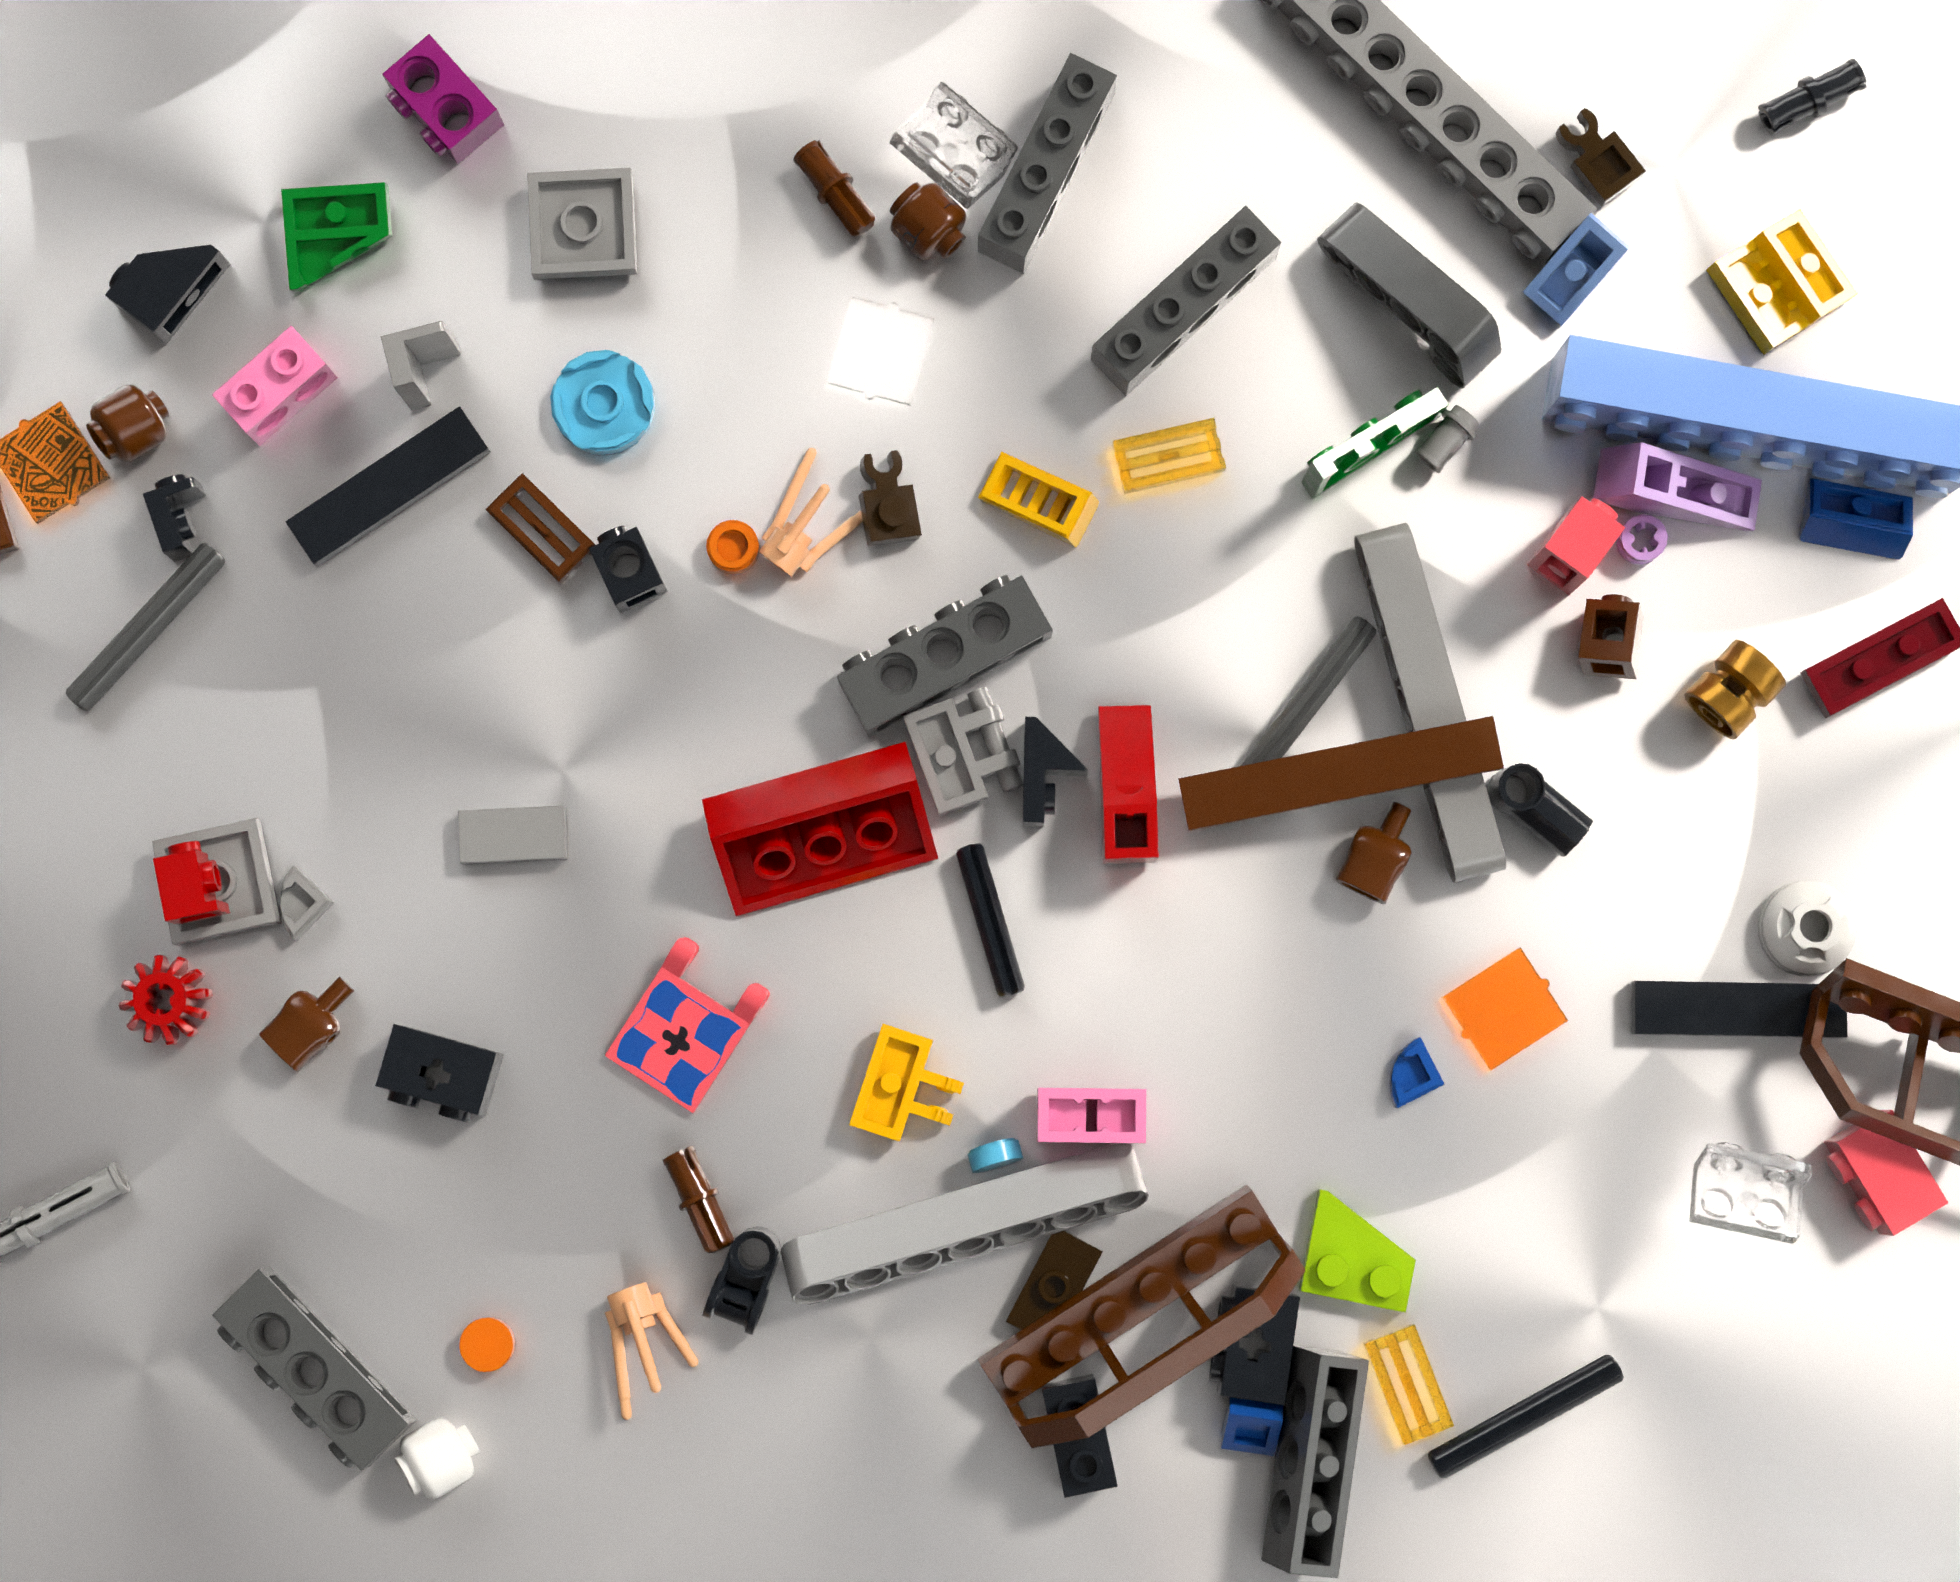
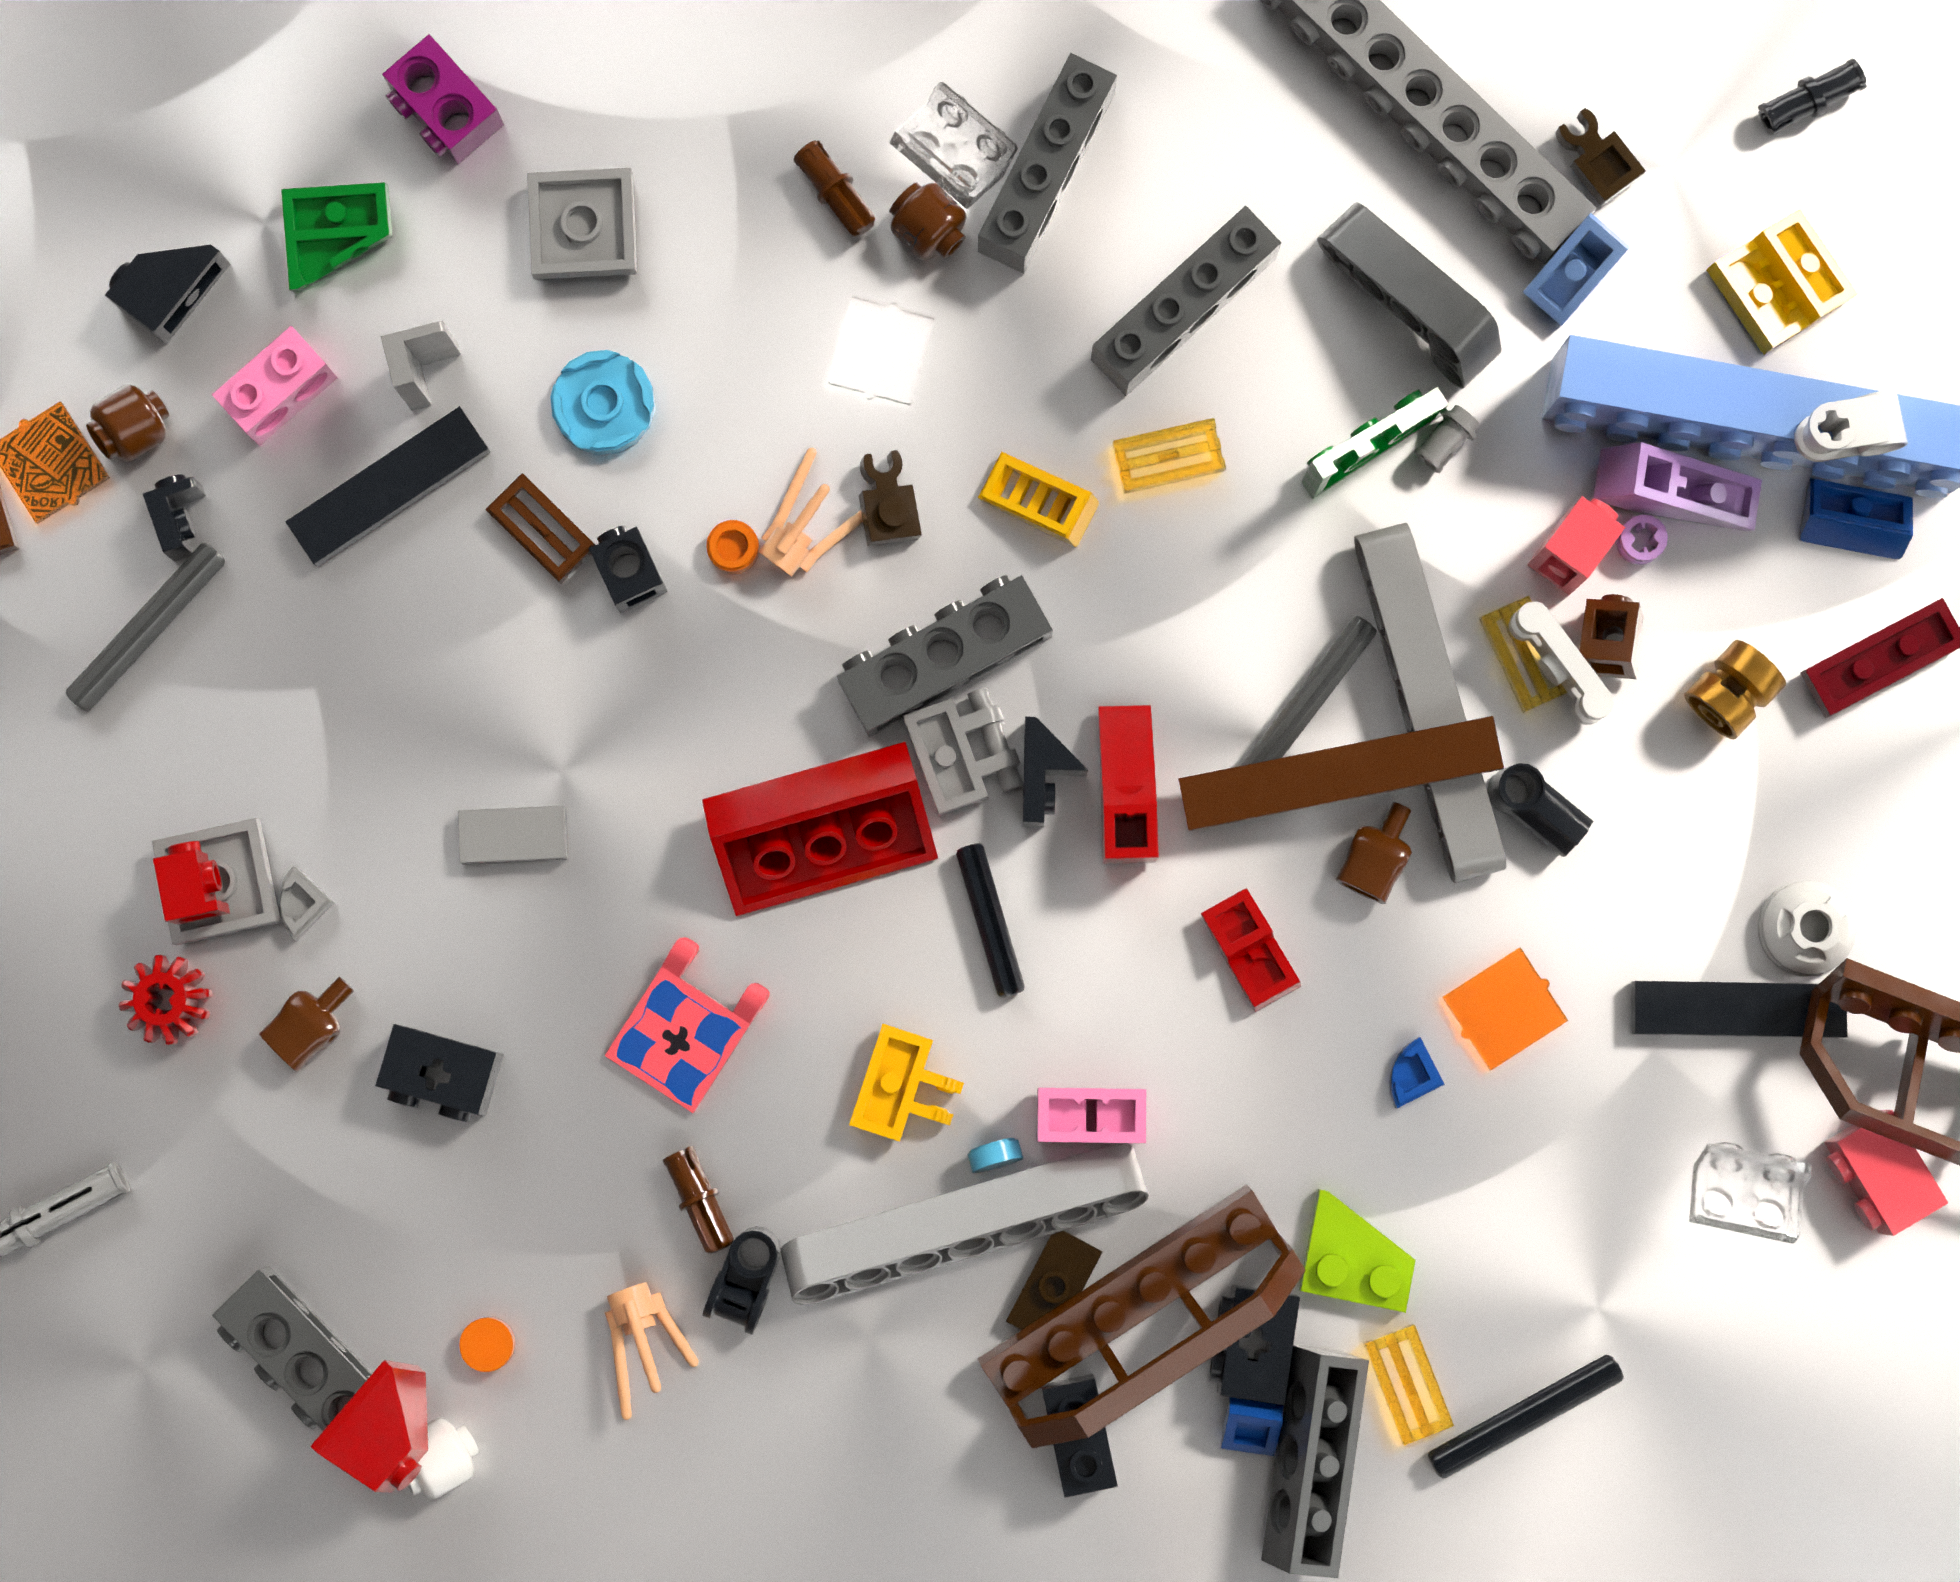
none -> red slope [310,1360,428,1493]
none -> red slope [1201,888,1301,1012]
none -> clear yellow tile [1479,595,1568,713]
none -> white plate [1509,601,1614,725]
none -> white piece [1794,390,1908,462]

